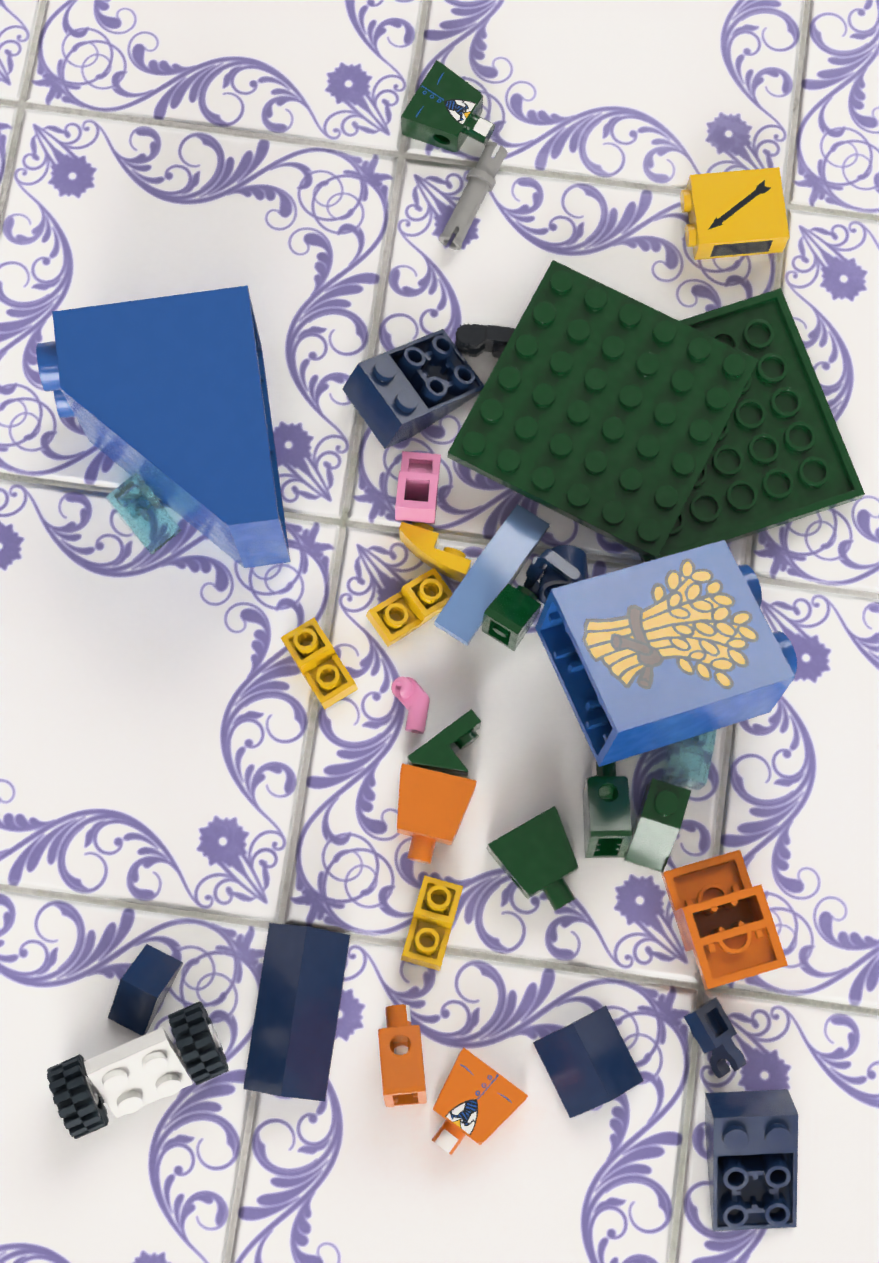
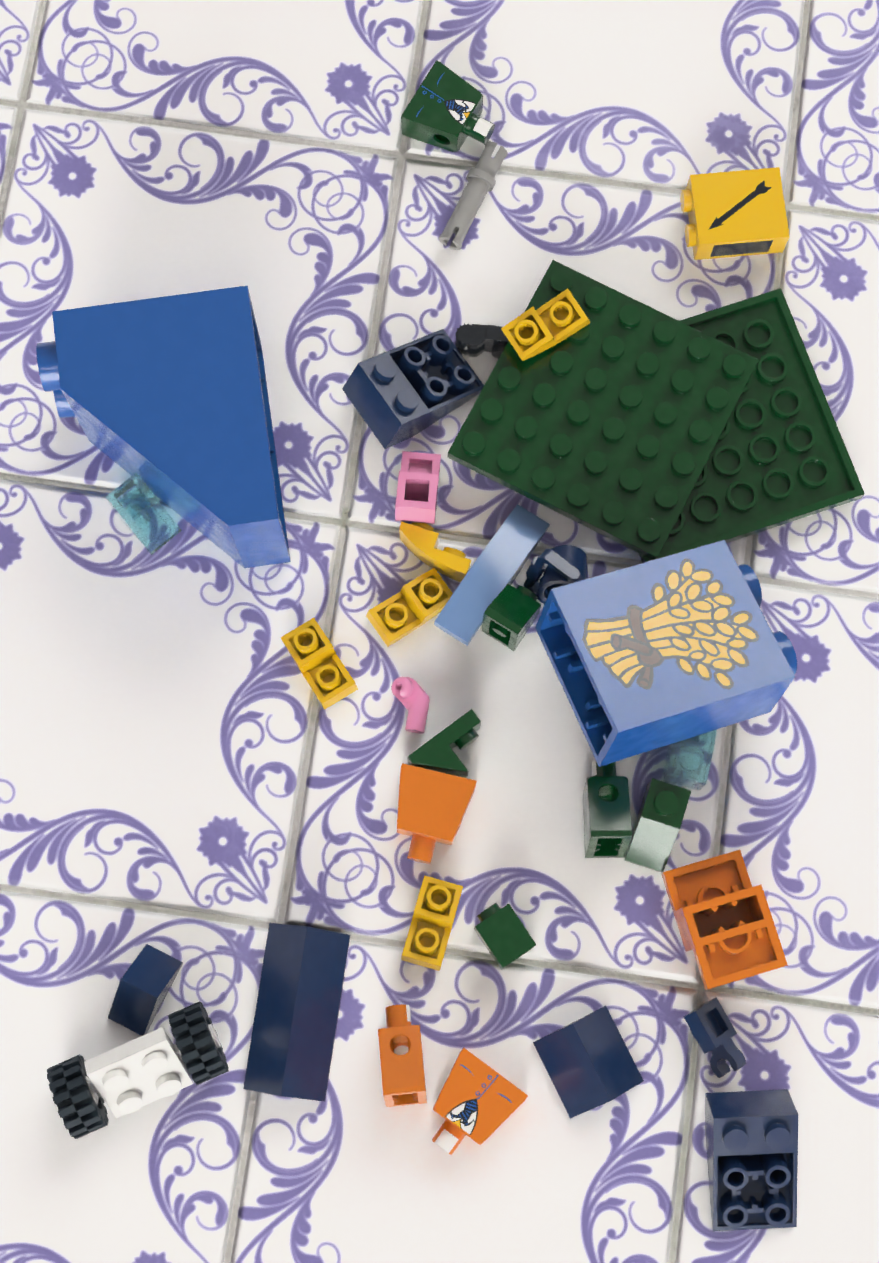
dark green torso [486,806,579,911] -> none
none -> dark green brick [474,903,536,970]
none -> yellow slope [501,288,590,361]

